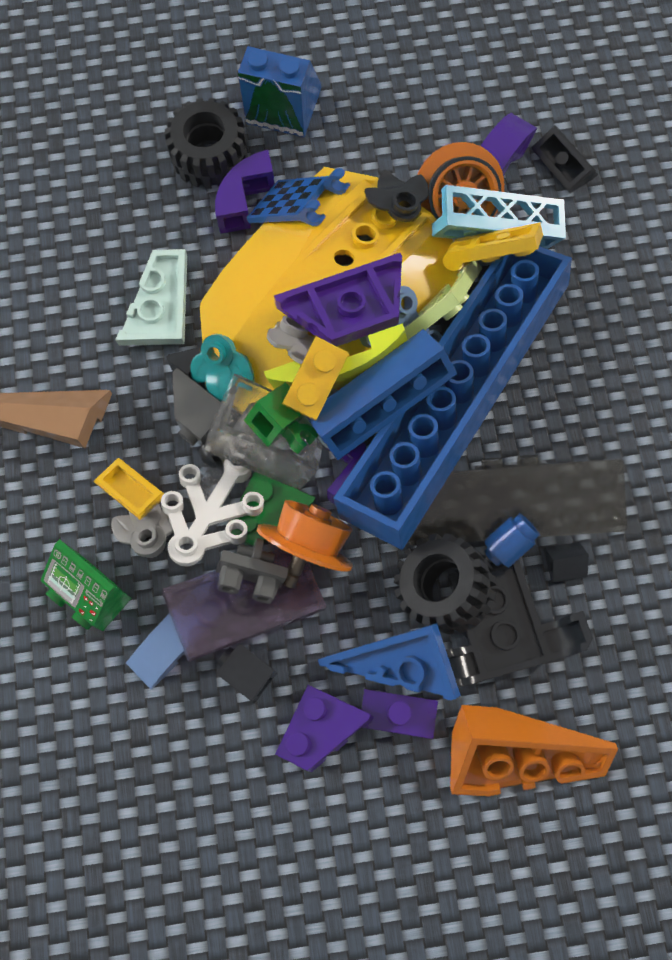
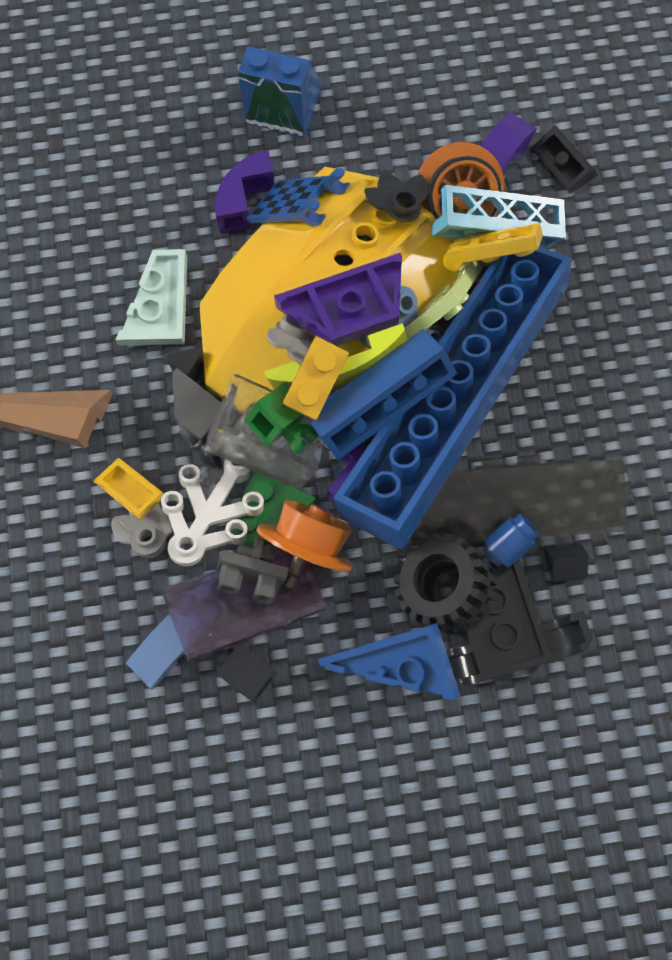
green slope [40,539,132,631] -> none
black tyre [164,98,248,189] -> none
teal plate [190,334,255,403] -> none
dark purple wing [275,685,374,772] -> none
dark purple tile [361,689,438,739] -> none
orange wedge [450,705,618,796] -> none

